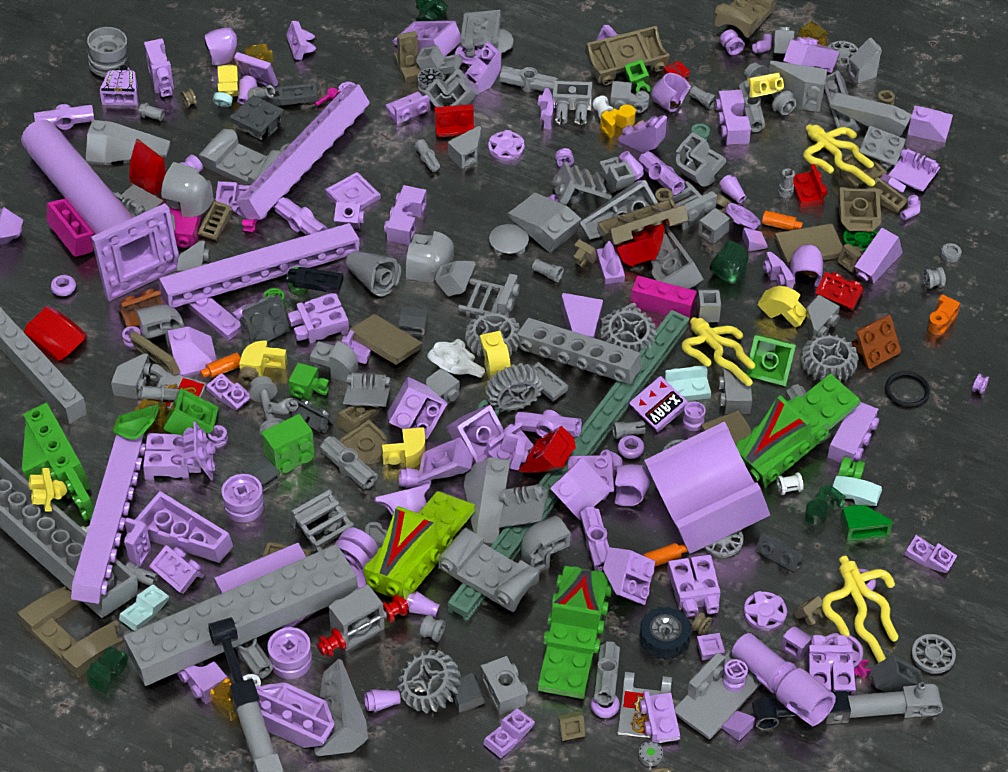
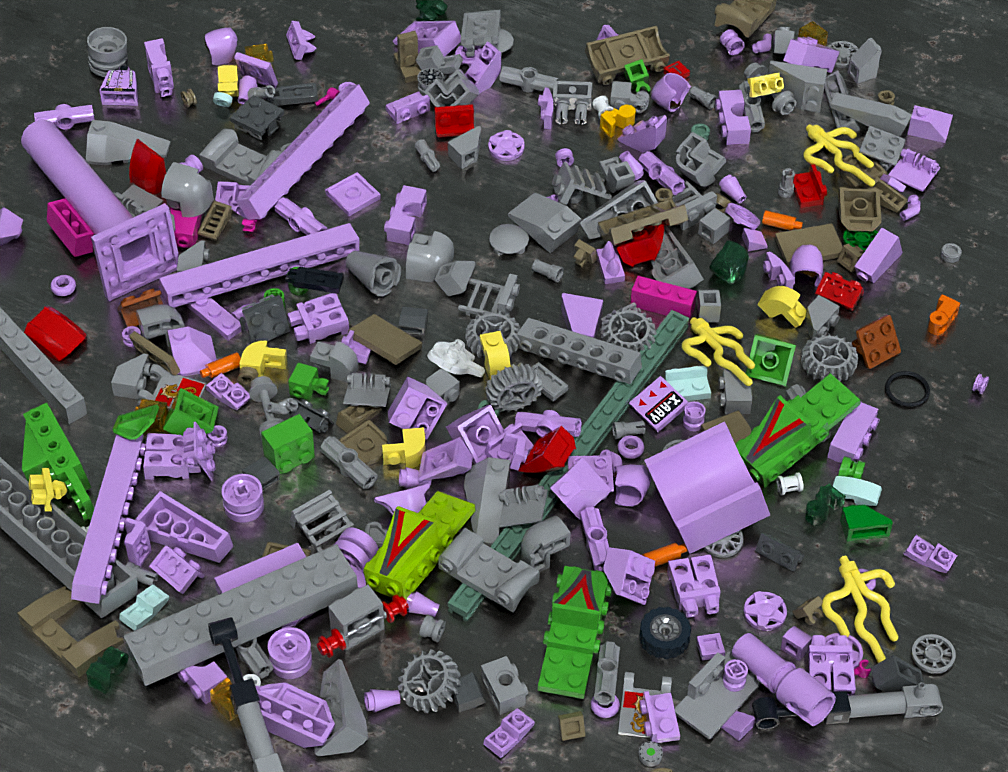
light grey pin [139,103,165,121] -> none
light grey axle [140,385,180,402] -> none
lavender brick [334,201,365,229] -> none
dark tan bush [691,612,712,636] -> none
light grey wheel [923,267,946,289] -> none

